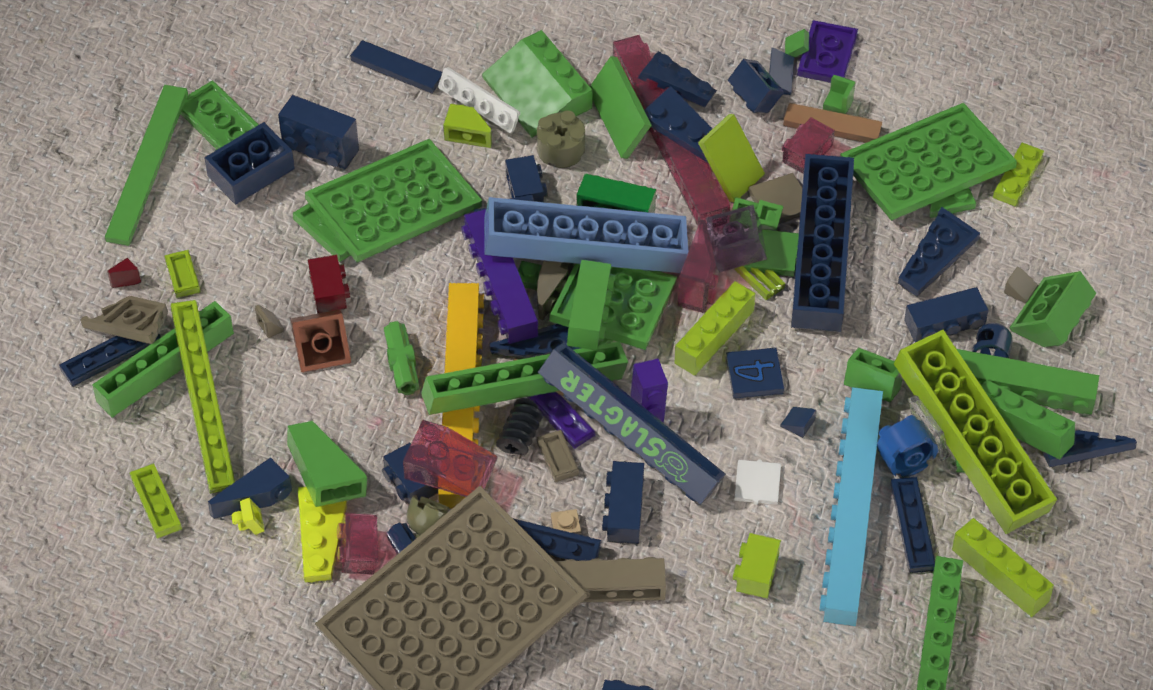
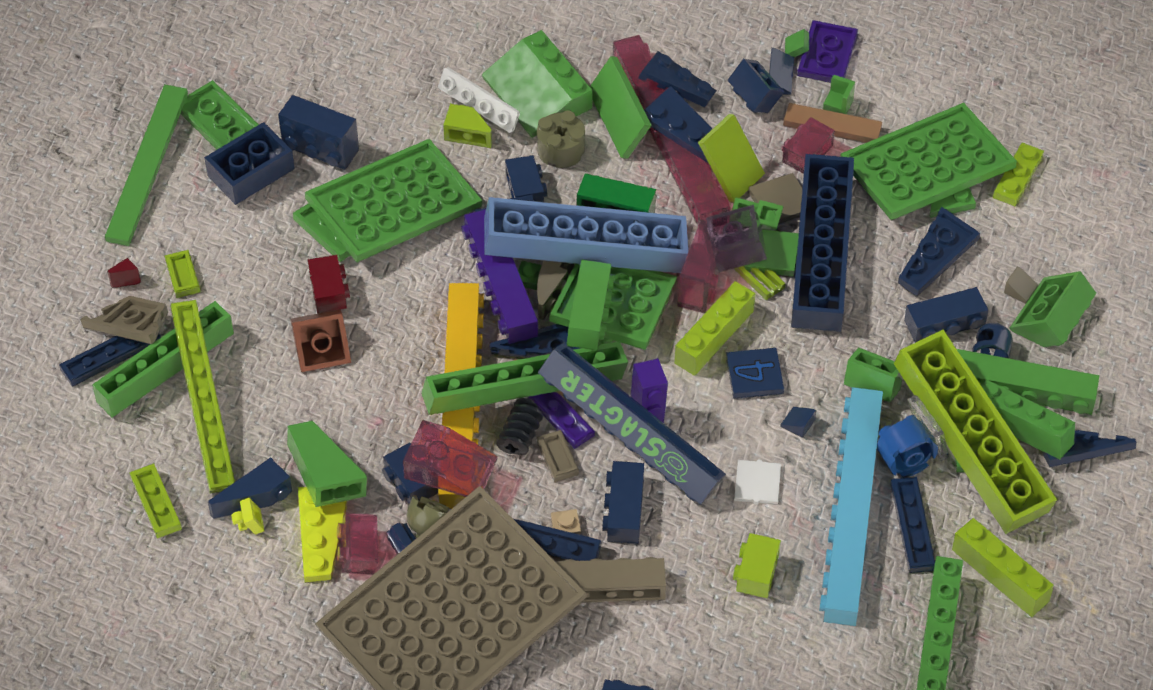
dark tan slope [255,304,284,338] -> none
dark blue tile [350,40,443,94] -> none
bright green piece [384,321,419,395] -> none

